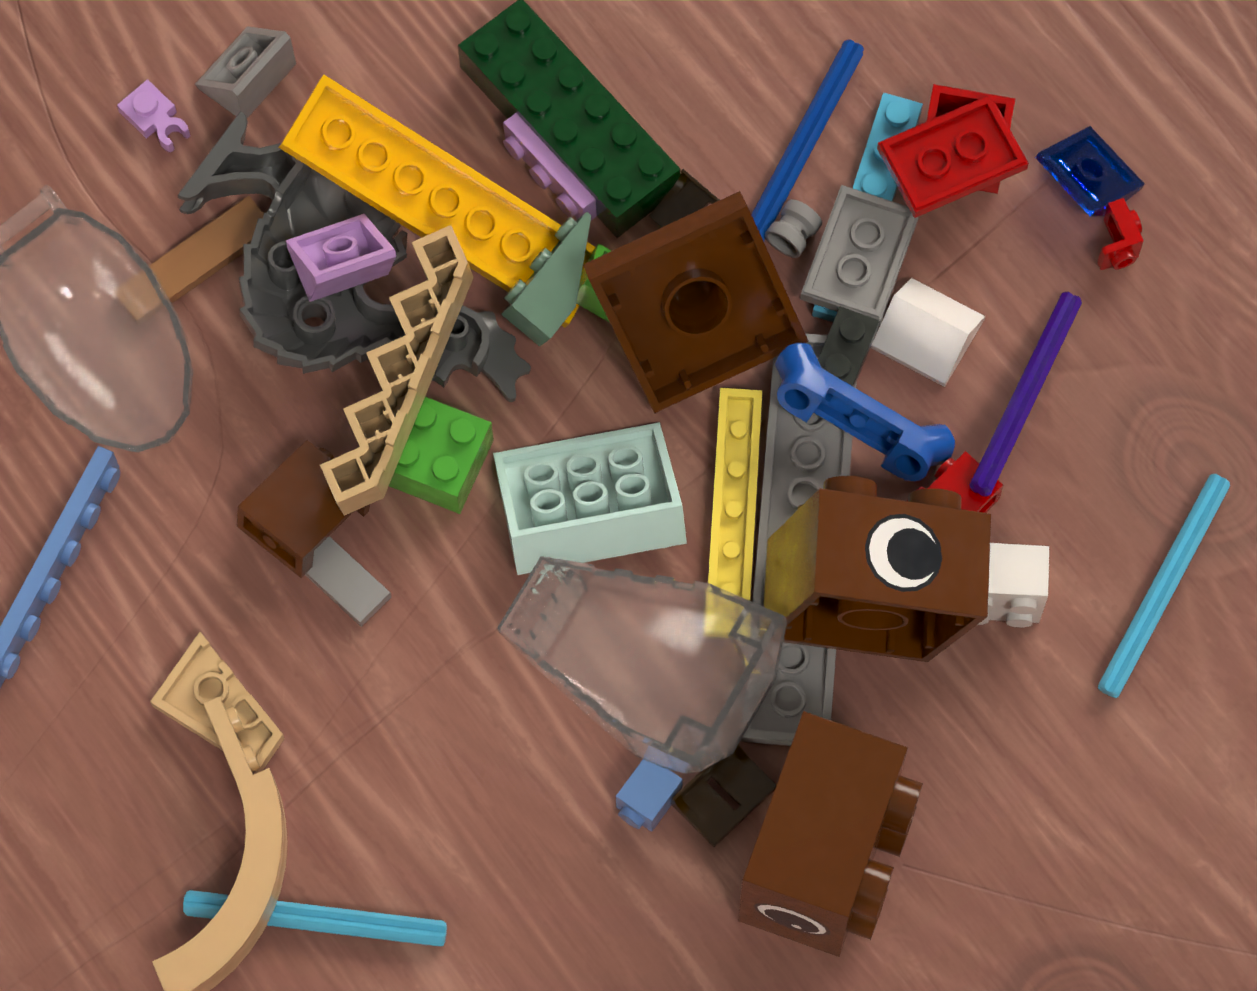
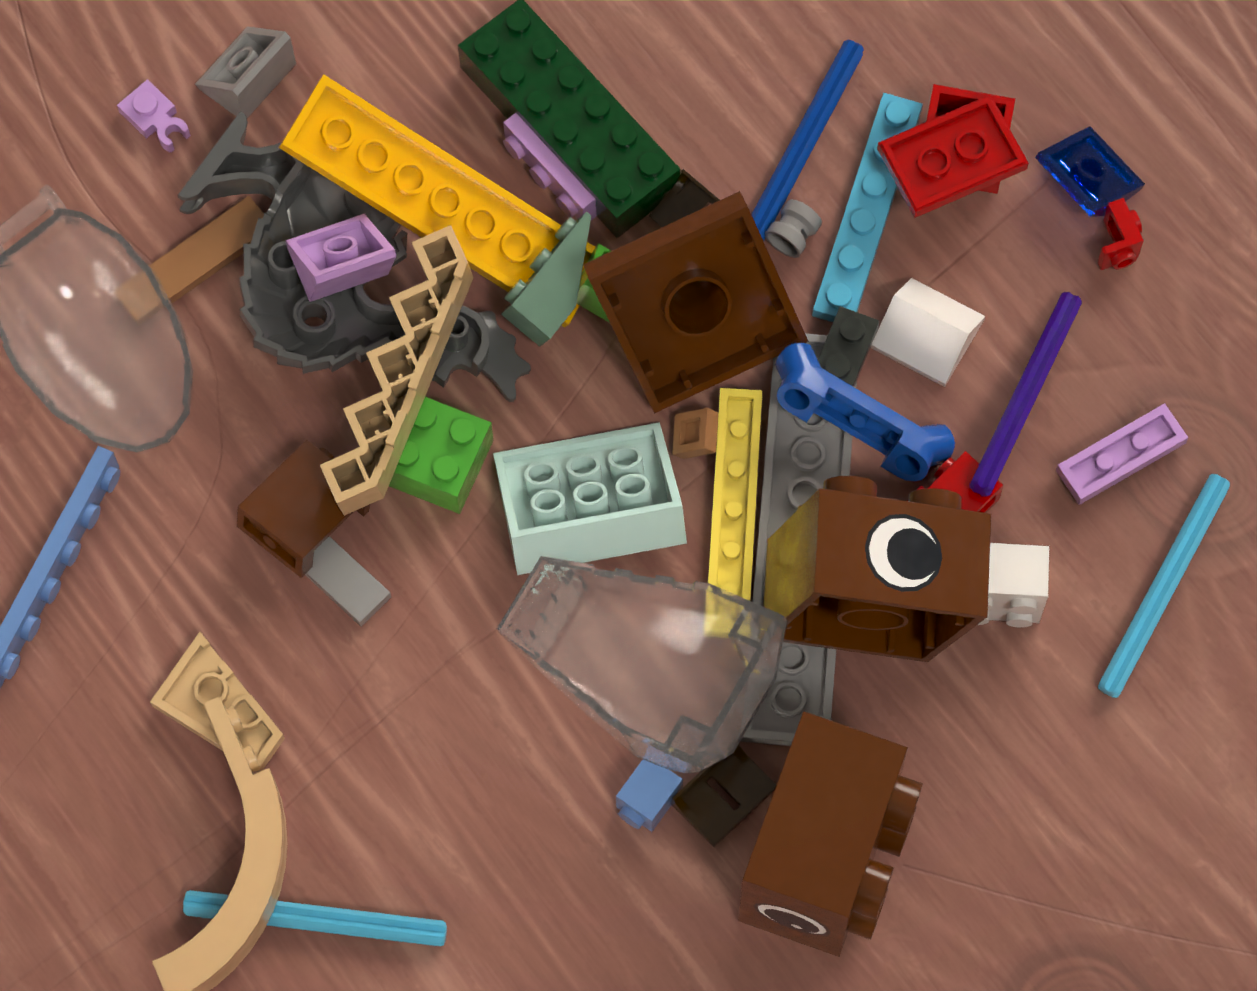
light grey tile [800,185,920,326] -> none
none -> medium nougat plate [672,408,718,459]
none -> lavender plate [1056,403,1188,505]

